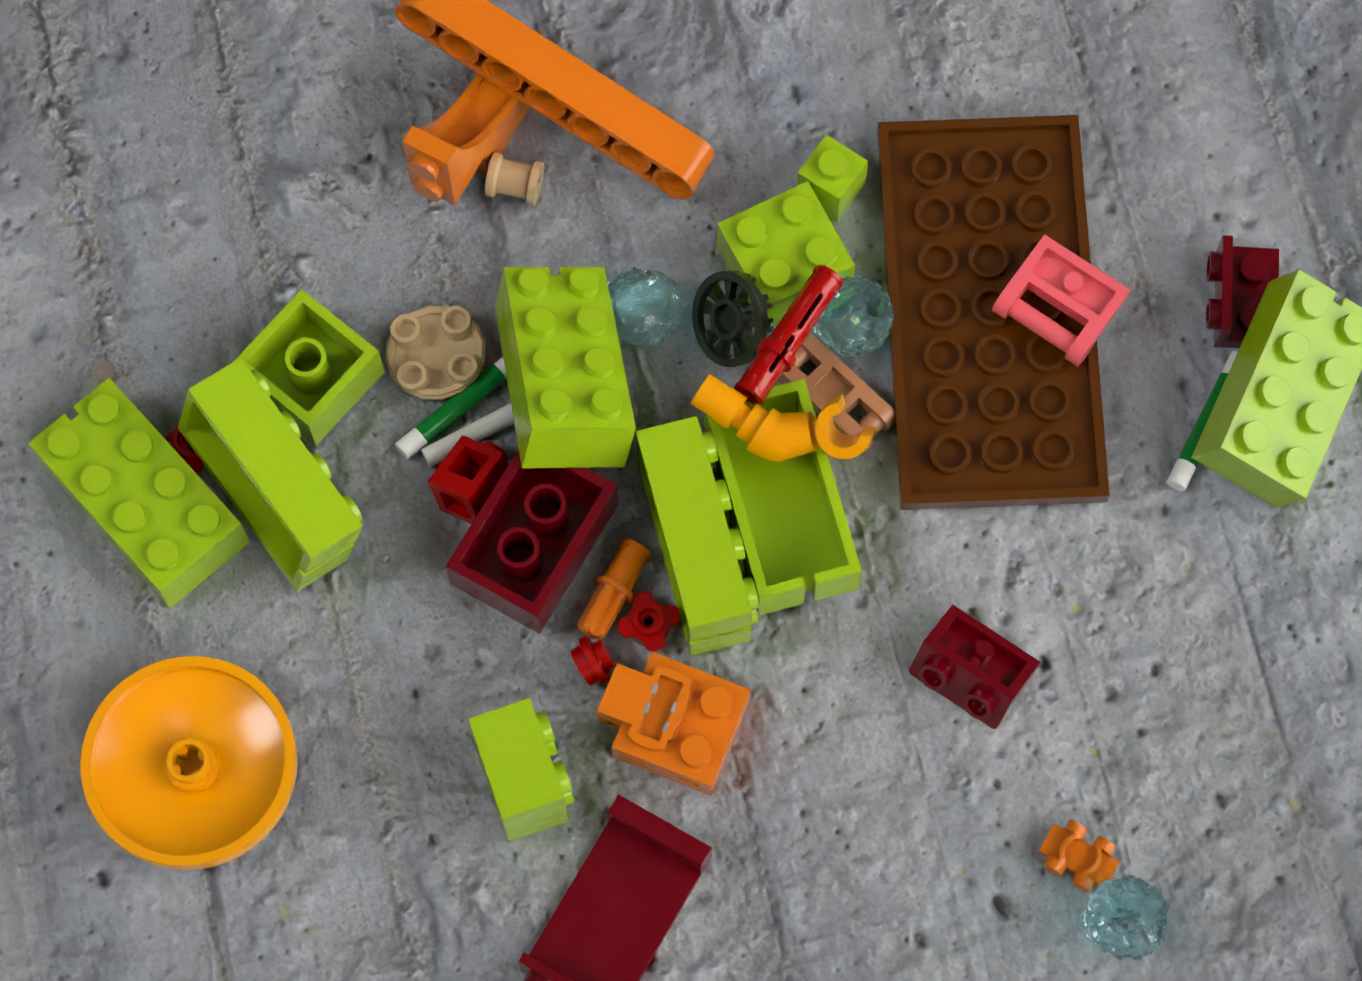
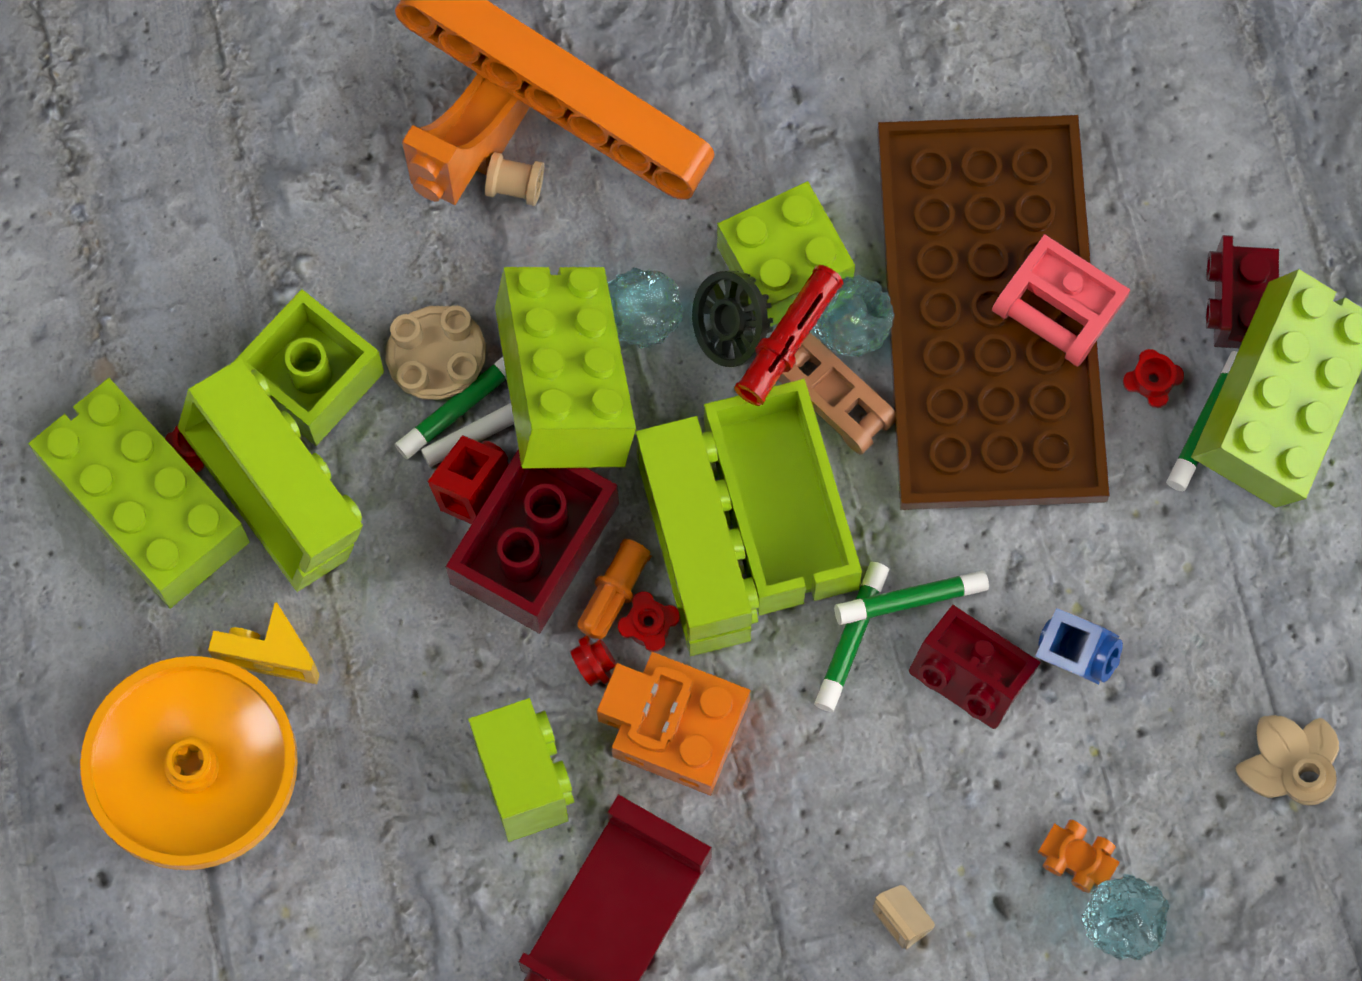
light orange piece [690,374,877,462] -> none
lime brick [797,134,868,223] -> none
none -> yellow slope [208,602,320,684]
none -> bar [814,562,889,712]
none -> green bar [834,570,989,625]
none -> tan slope [873,885,935,950]
none -> blue brick [1035,608,1123,685]
none -> red plate [1123,349,1184,408]
none -> tan plate [1235,715,1339,806]

